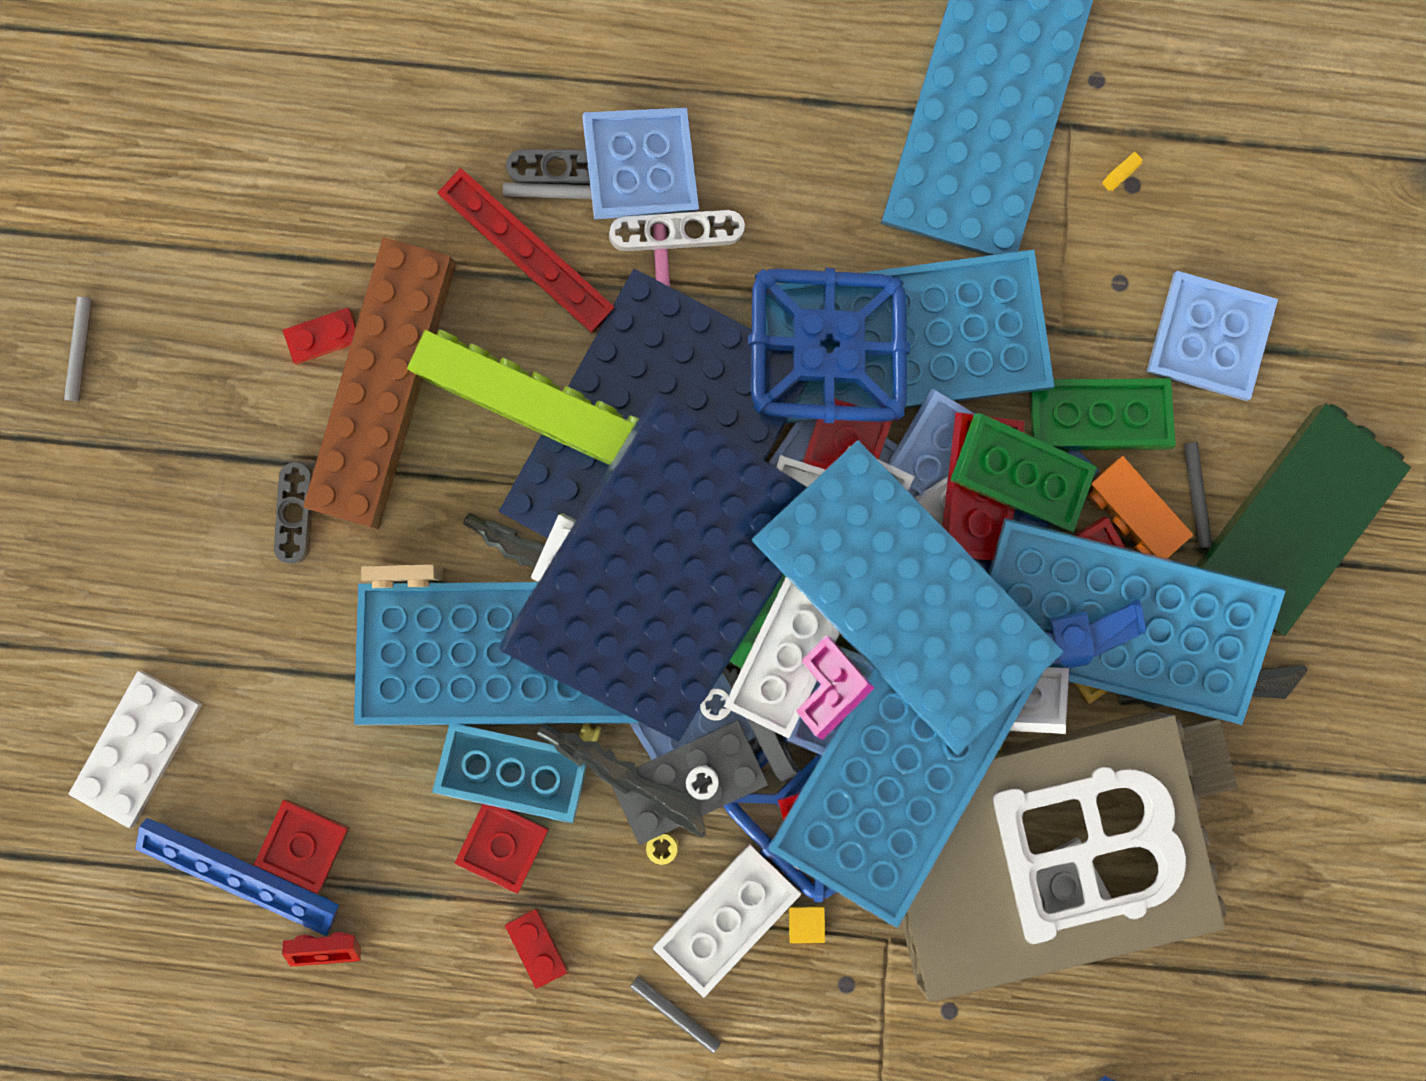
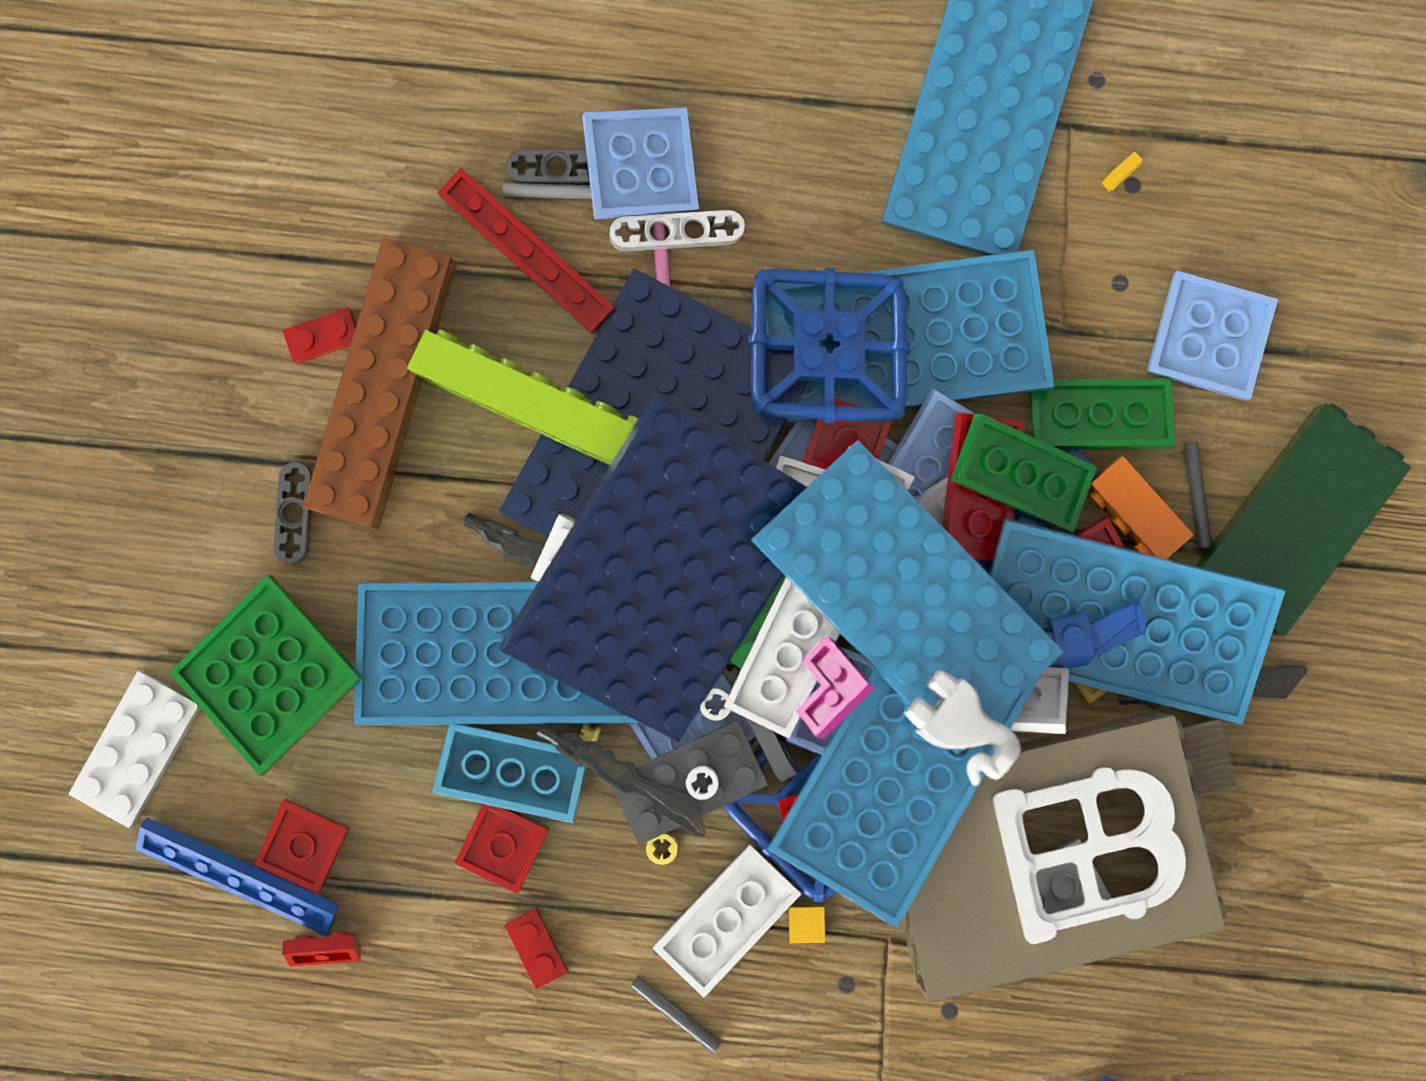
light grey bar [64,297,92,402] -> none
tan plate [361,564,444,588] -> none
none -> green plate [169,575,364,776]
none -> white hips [905,670,1021,786]

